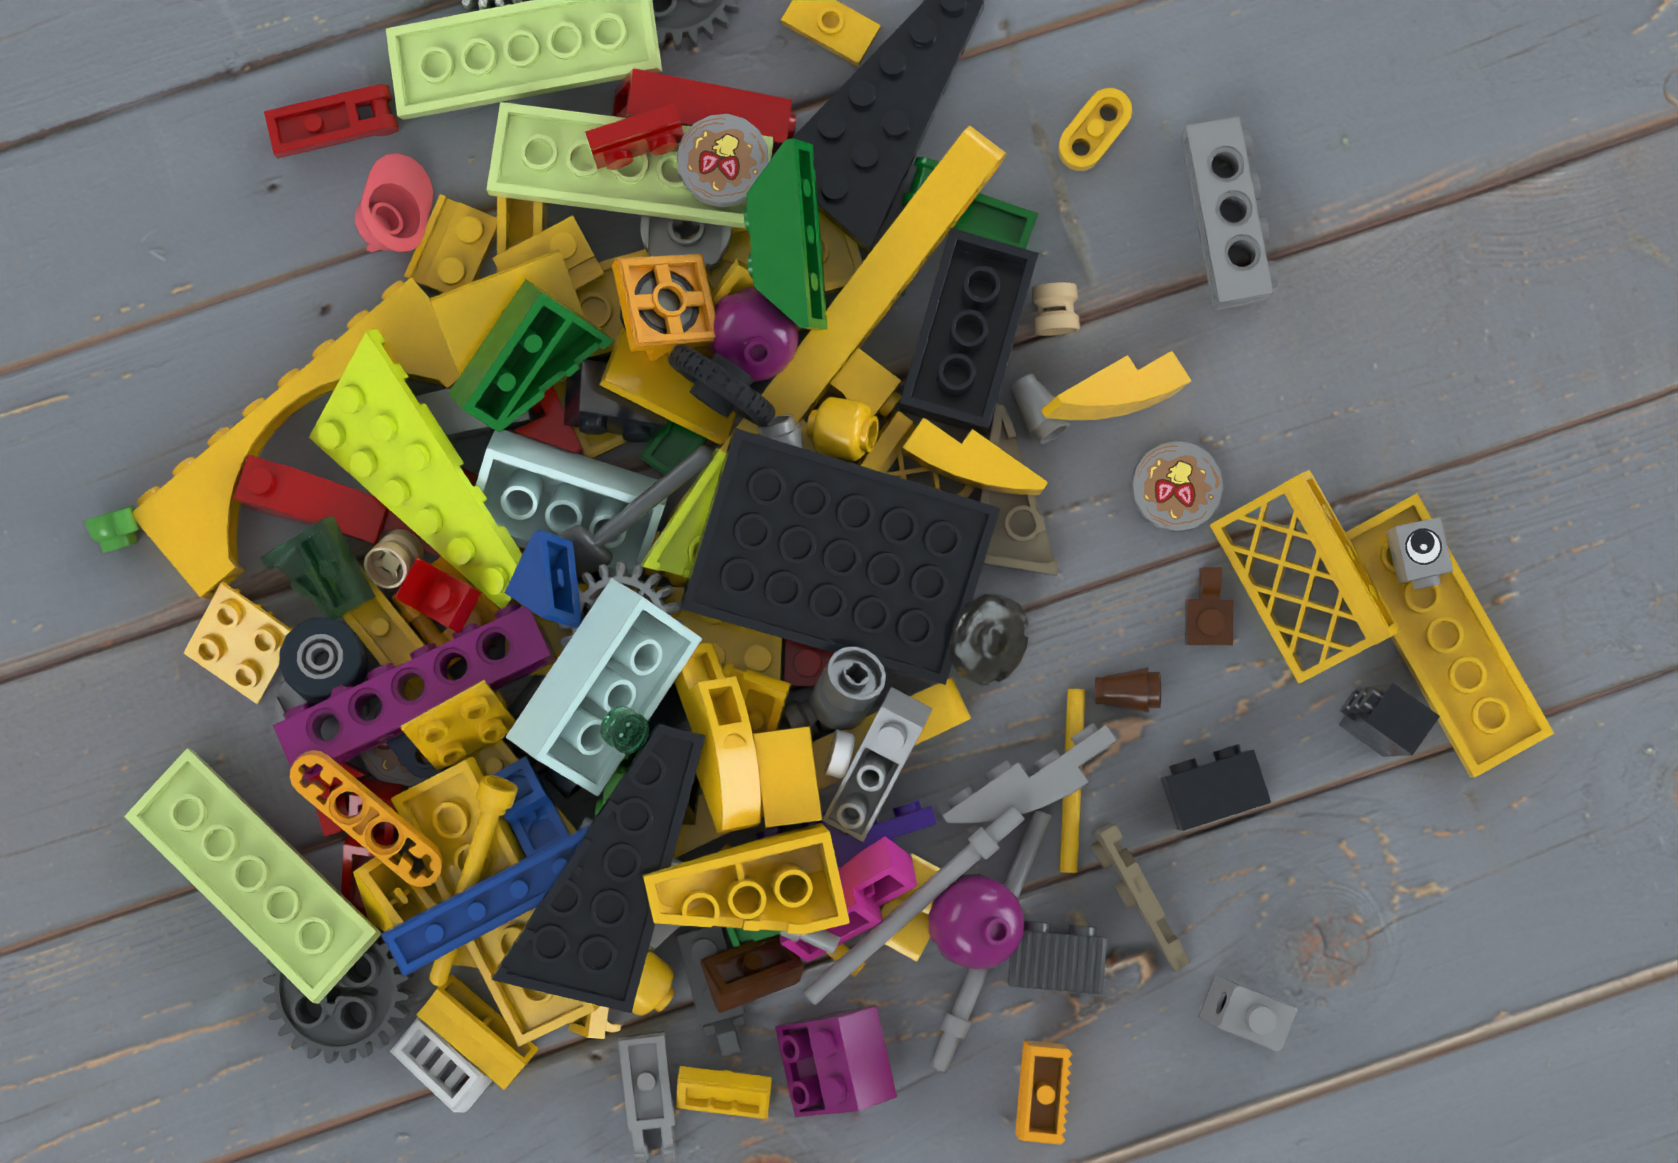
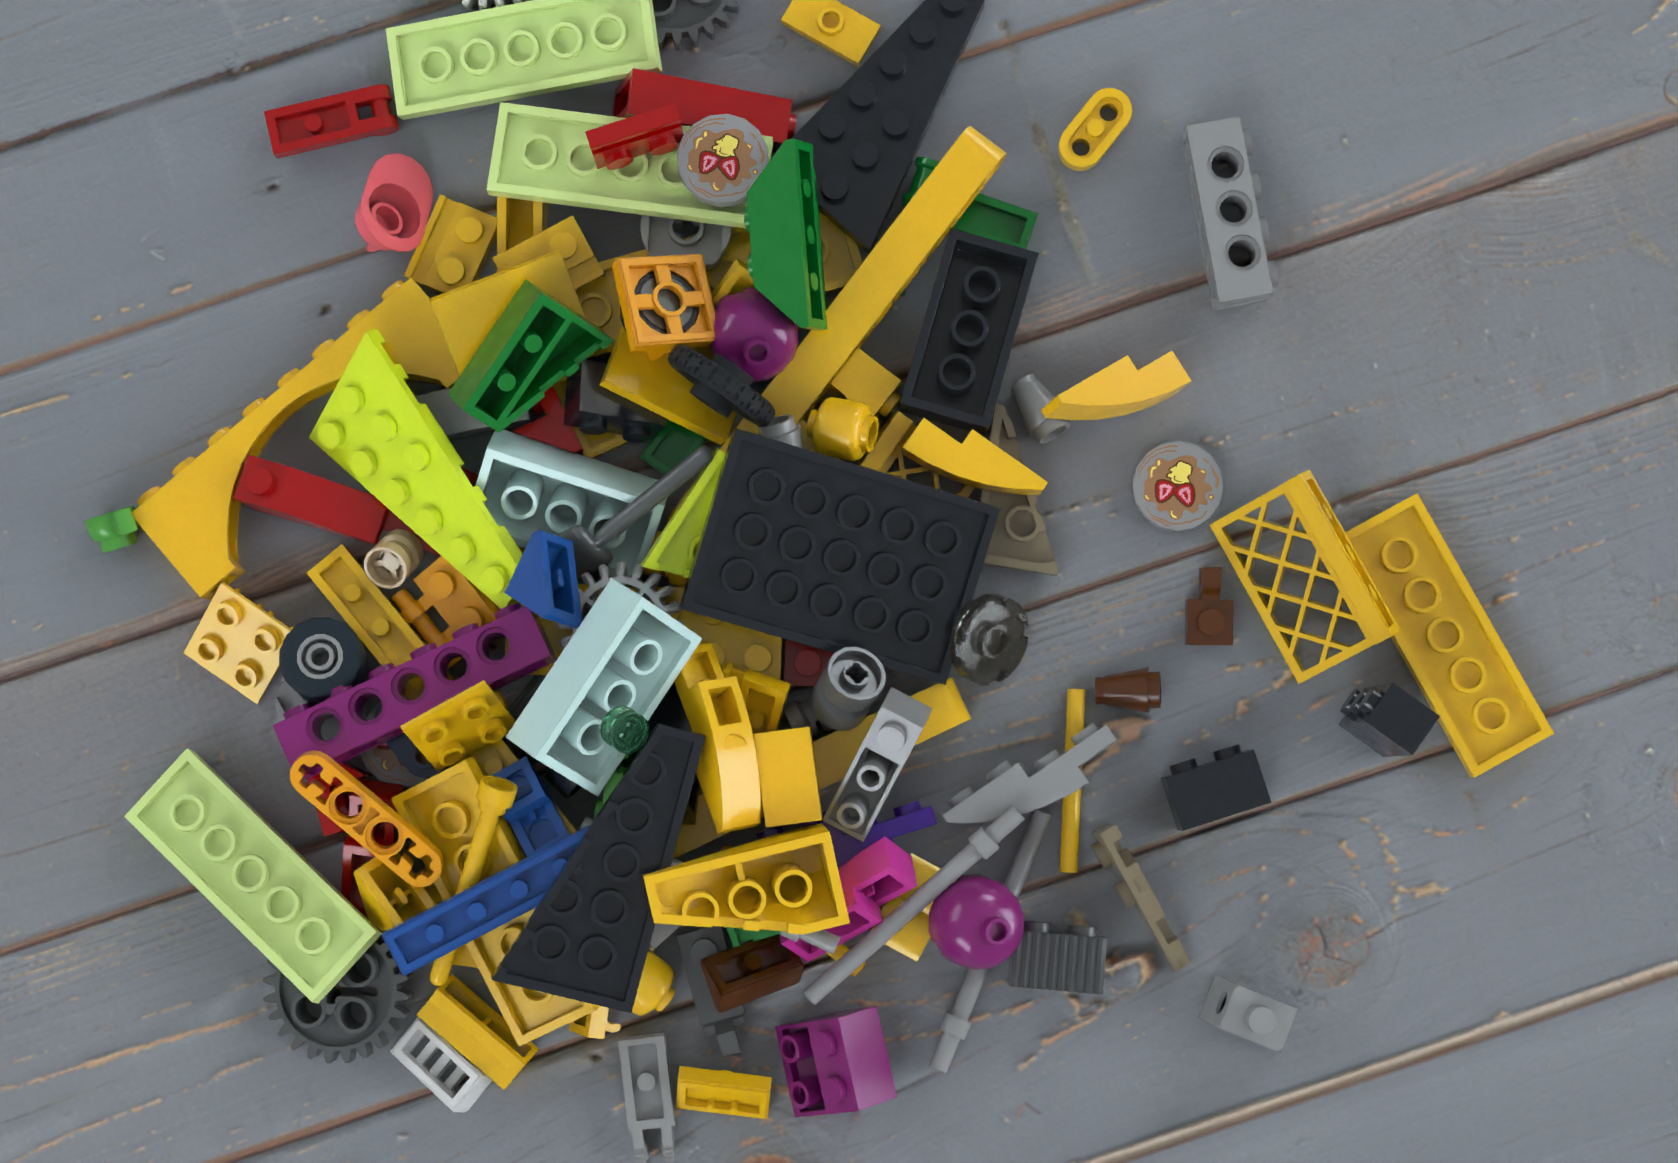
clear green wing [260,516,376,619] -> none
red slope [394,557,482,634] -> none
white tile [824,729,855,779] -> none
light orange brick [1015,1040,1073,1144] -> none
tan wheel [1032,282,1080,336] -> none
light grey brick [1386,517,1453,590] -> none

